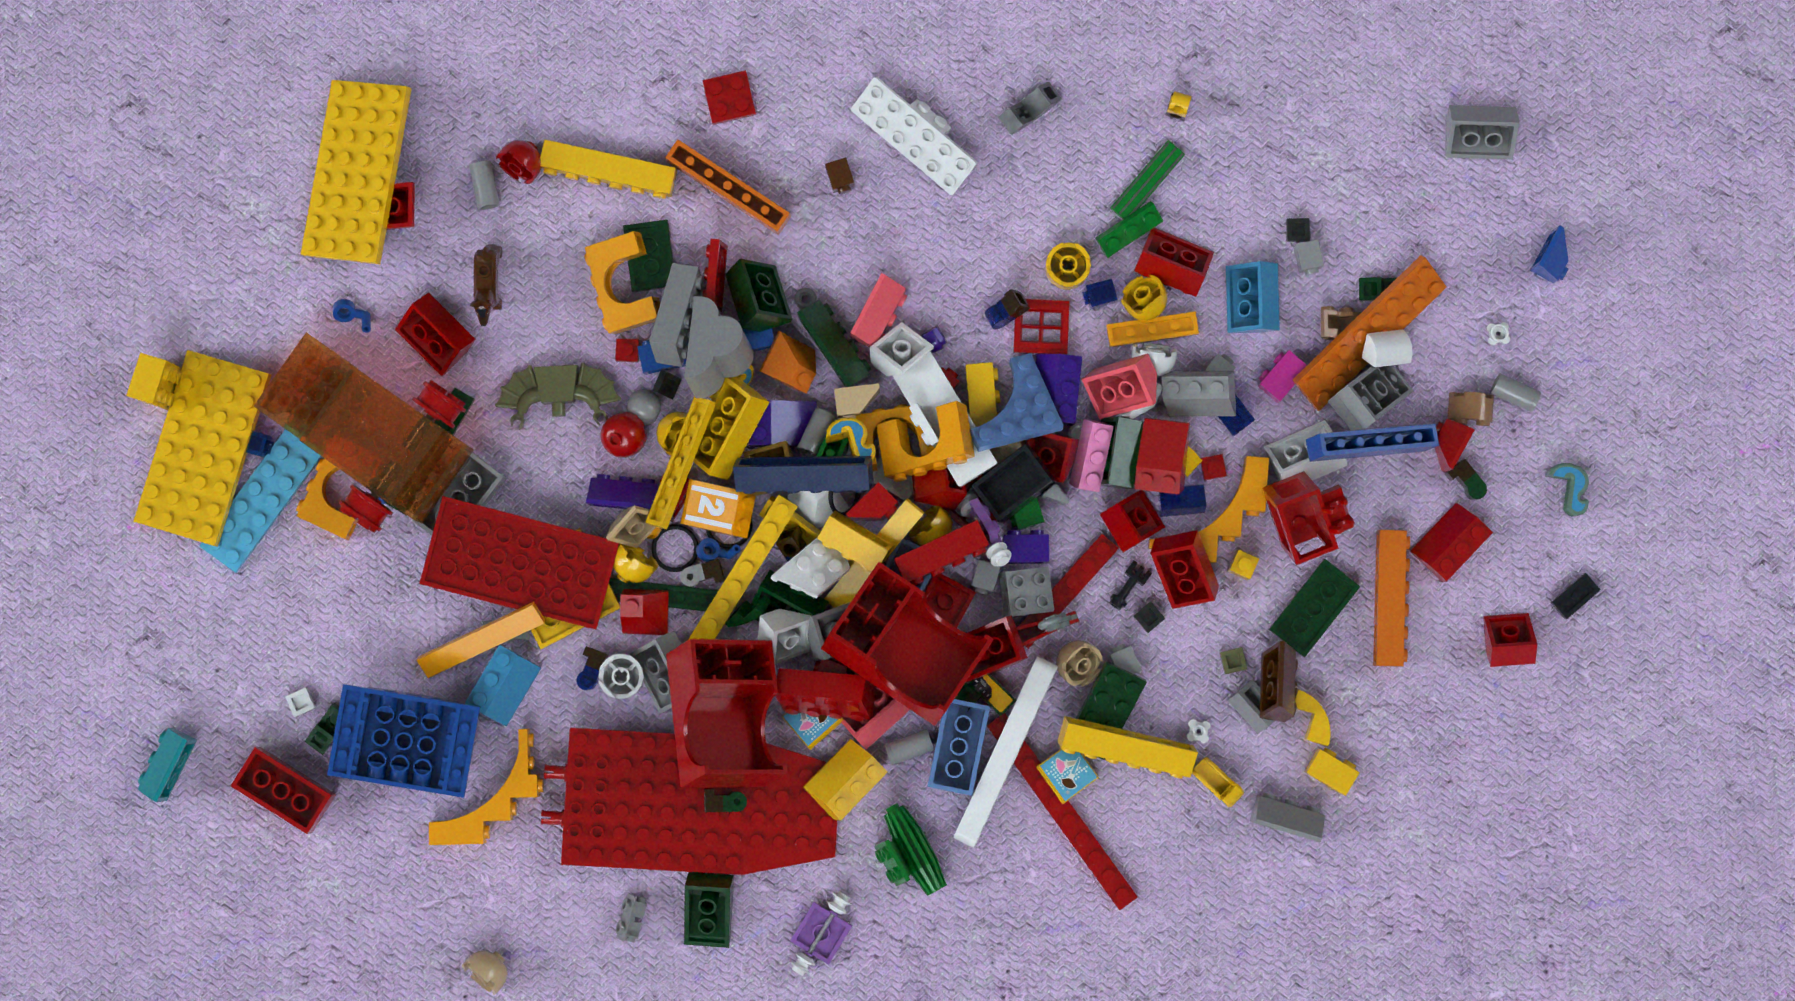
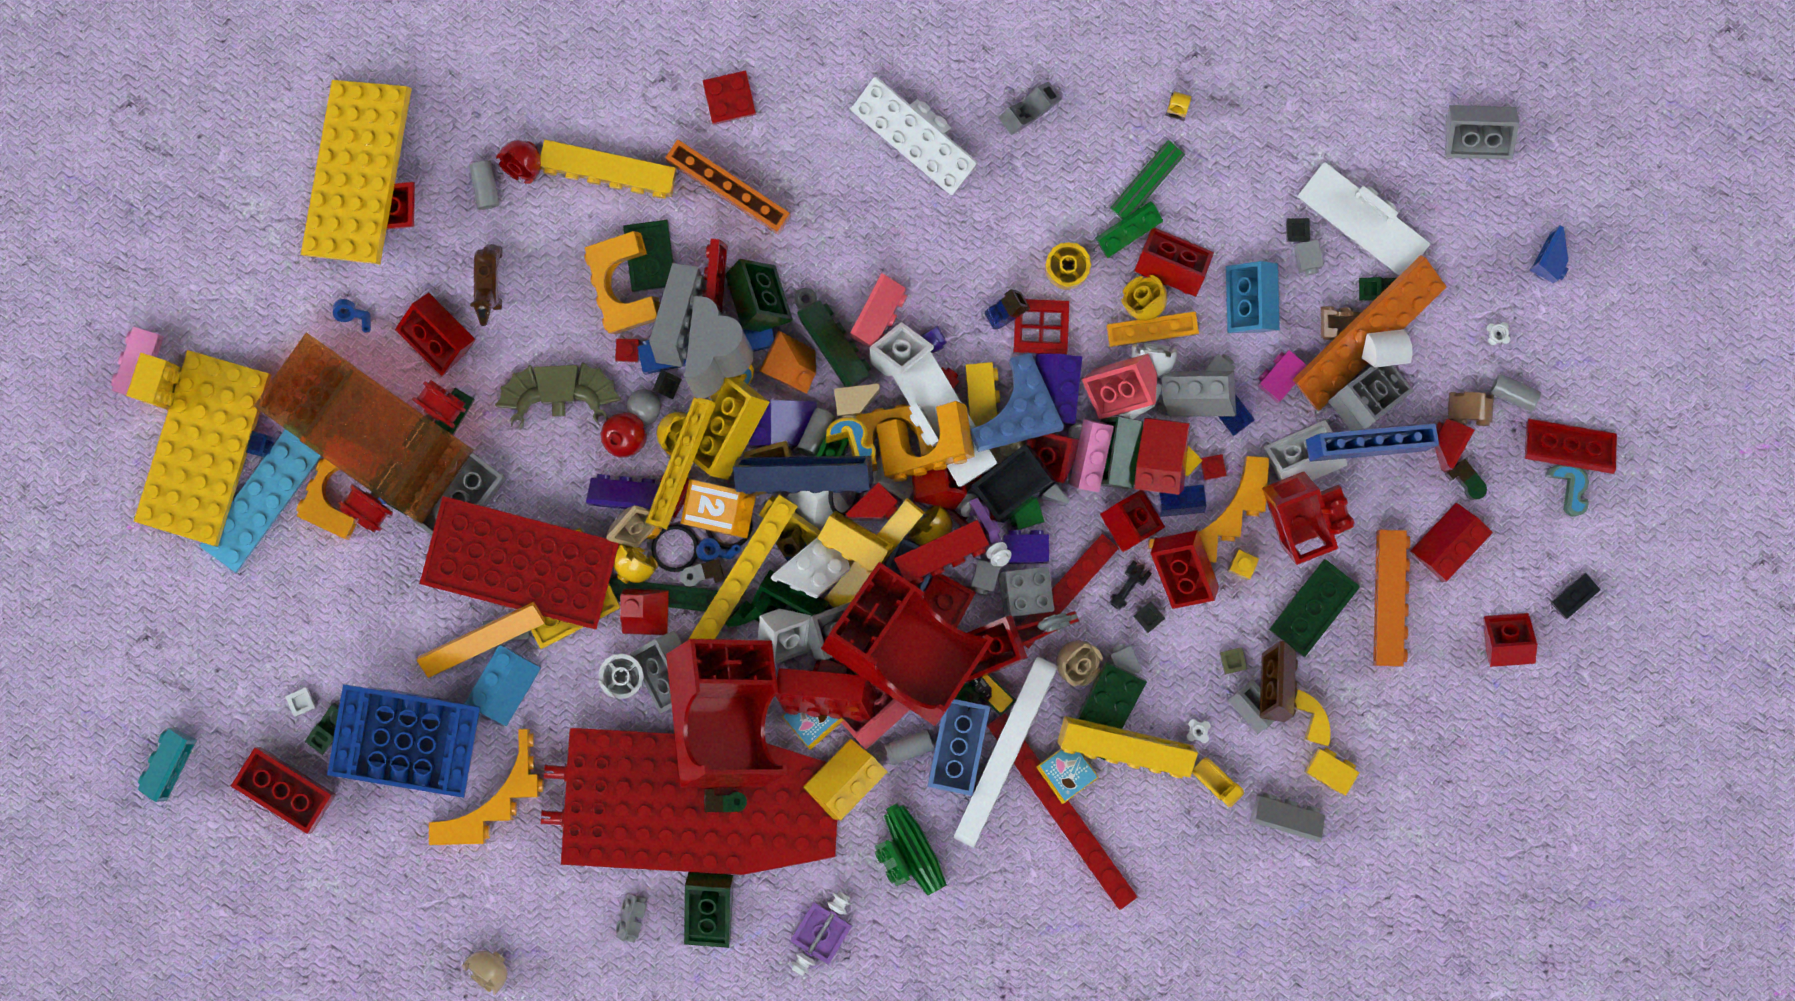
leg [576,646,609,690] -> none
reddish brown brick [825,157,855,194] -> none
clear blue brick [1082,279,1118,310] -> none
none -> bright pink brick [111,327,164,395]
none -> white bracket [1297,162,1430,276]
none -> red tile [1525,418,1617,474]

